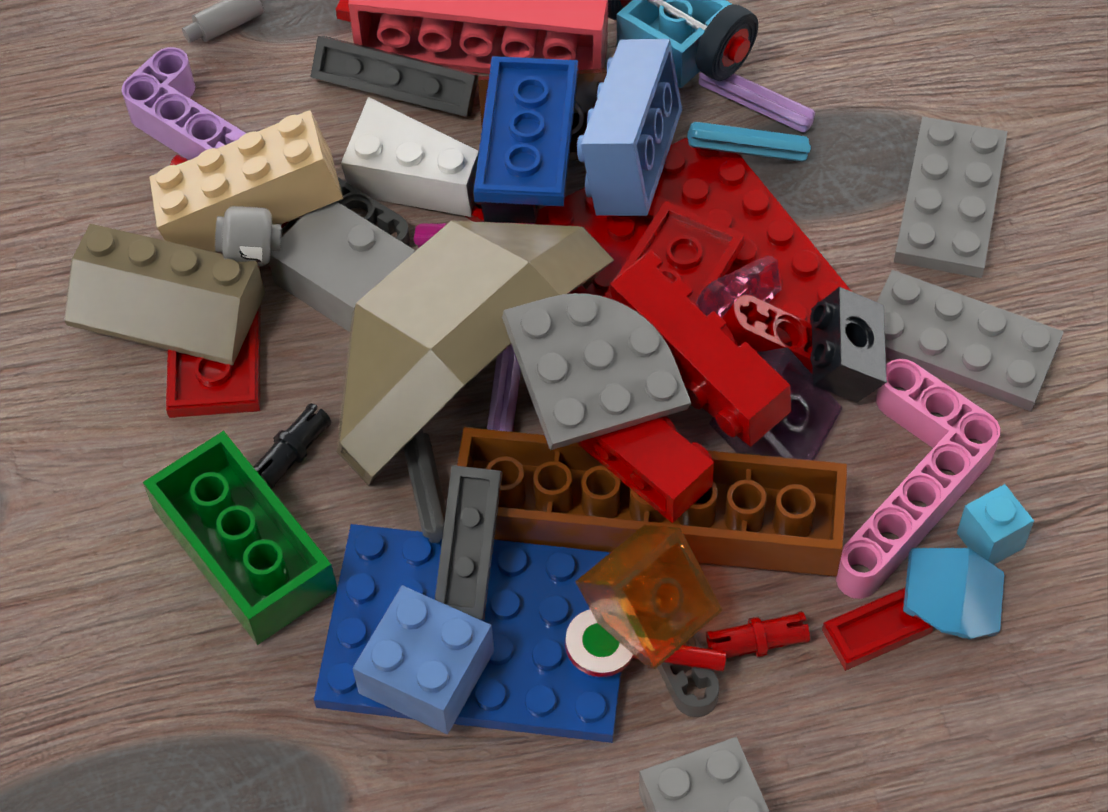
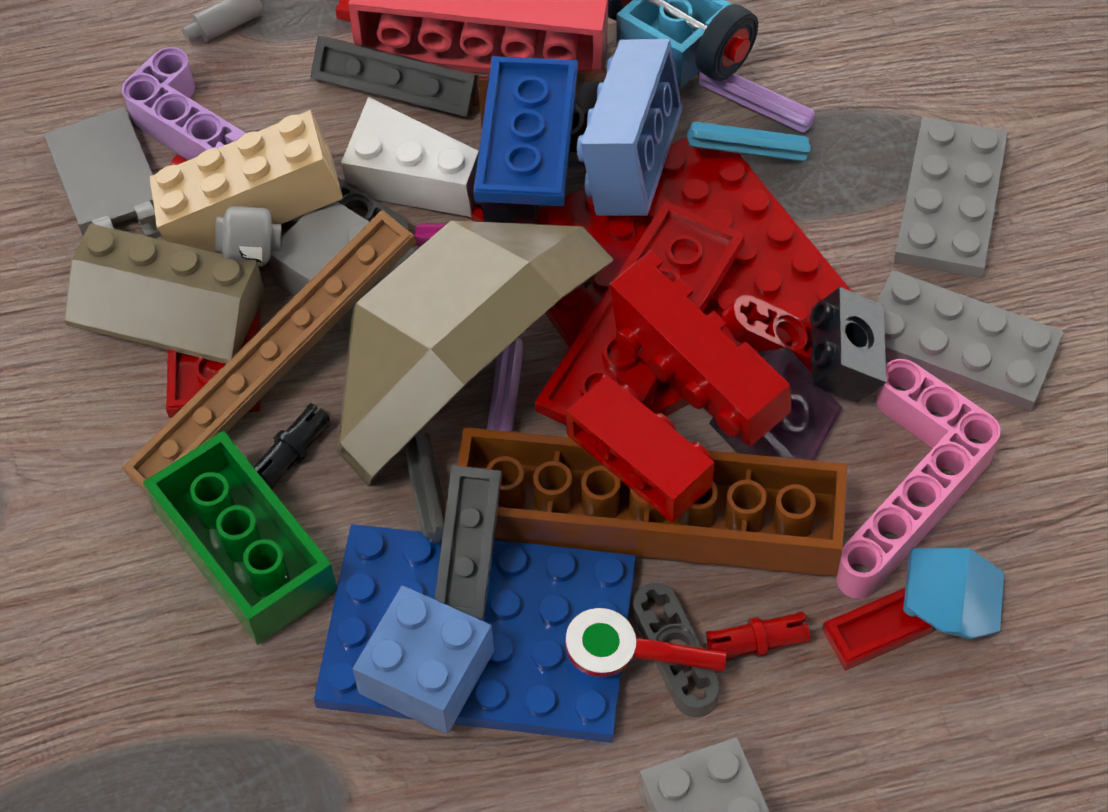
light grey plate [502,293,691,450] -> none
clear orange slope [575,525,722,669] -> none
clear pink slope [696,256,781,318] -> none
medium azure brick [957,484,1034,565] -> none
none -> light grey tile [43,107,162,238]
none -> medium nougat tile [121,209,417,493]

